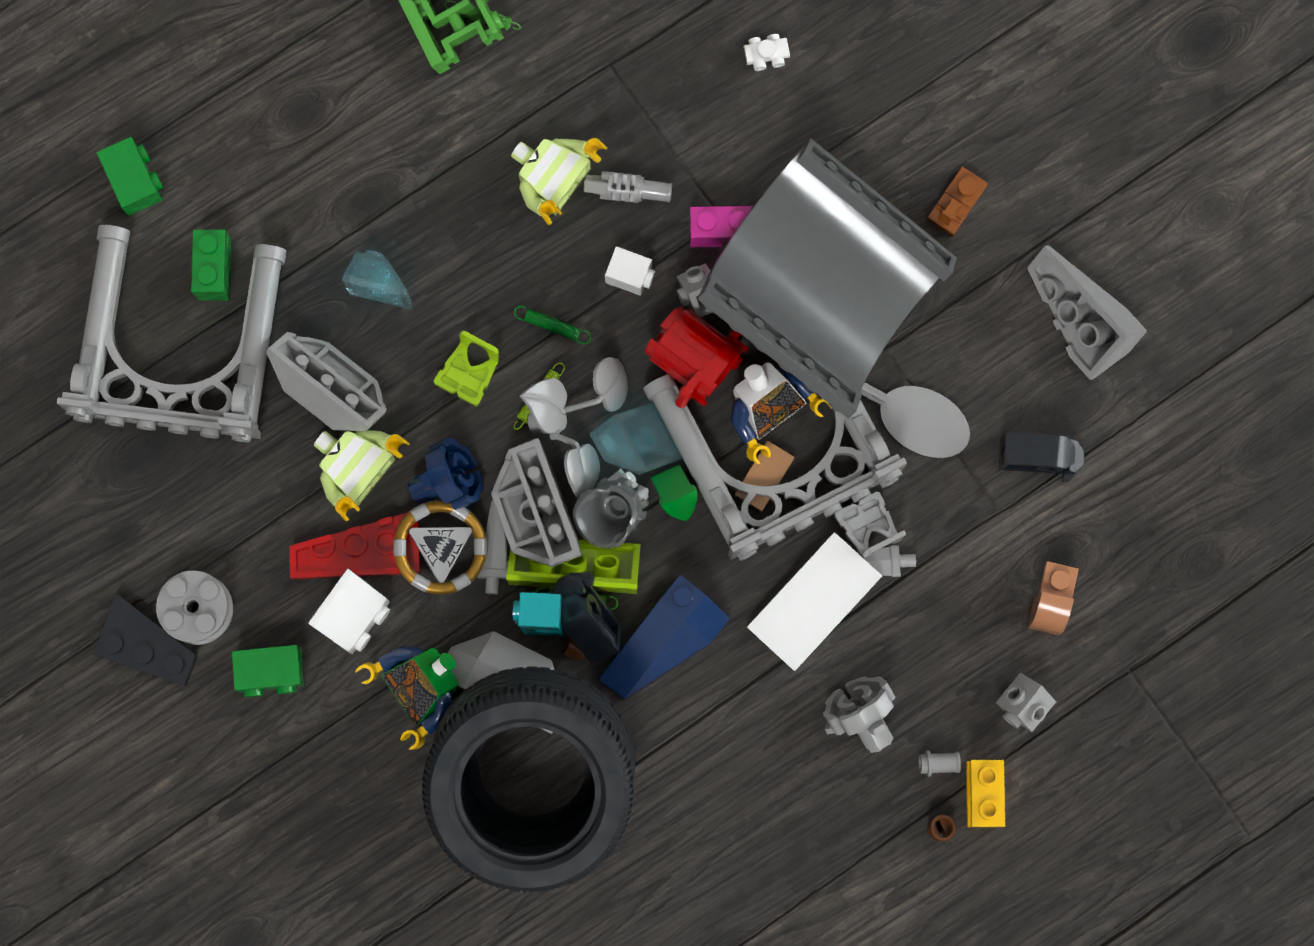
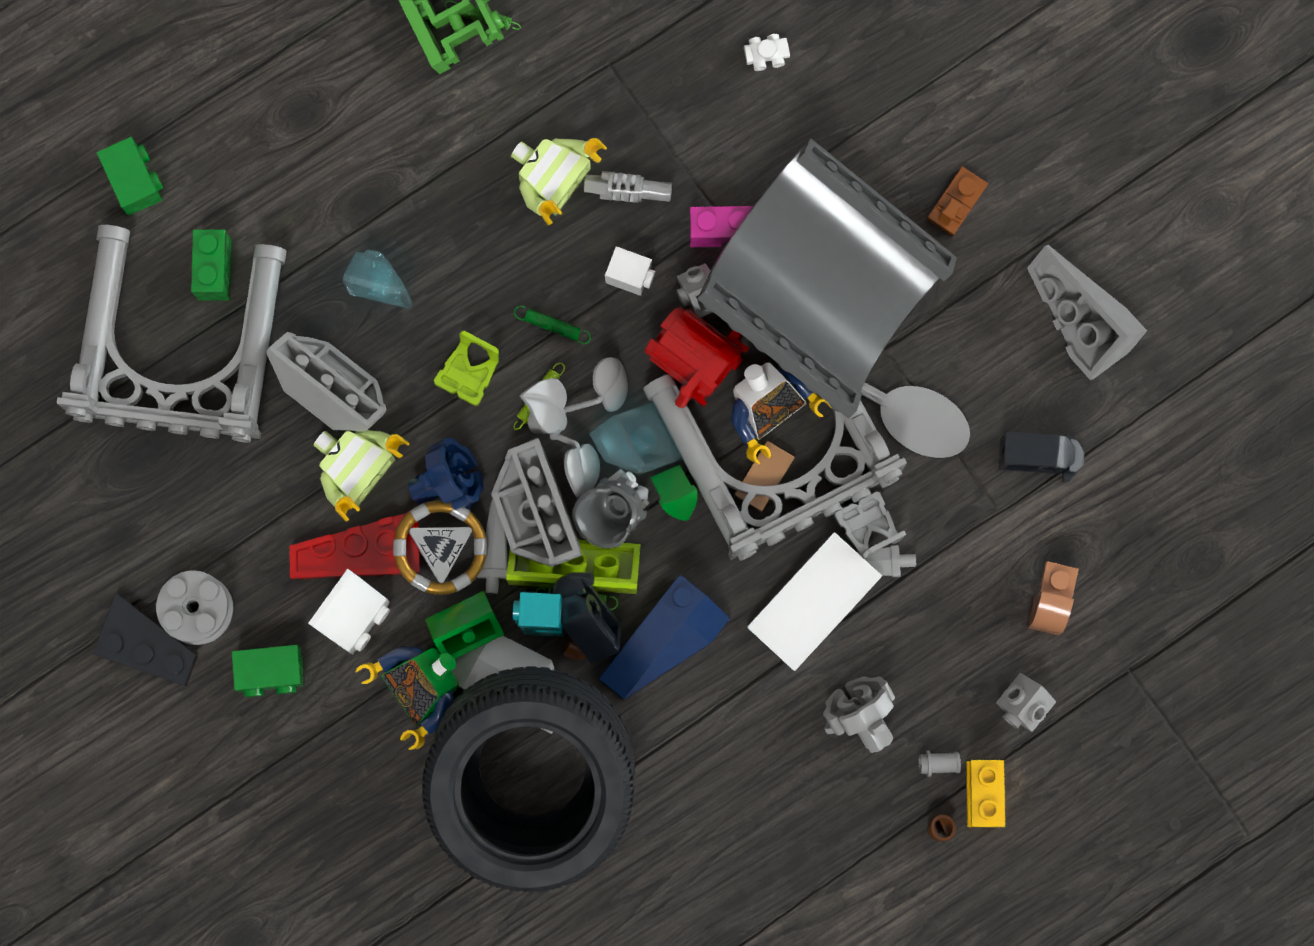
none -> green brick [425,591,504,659]

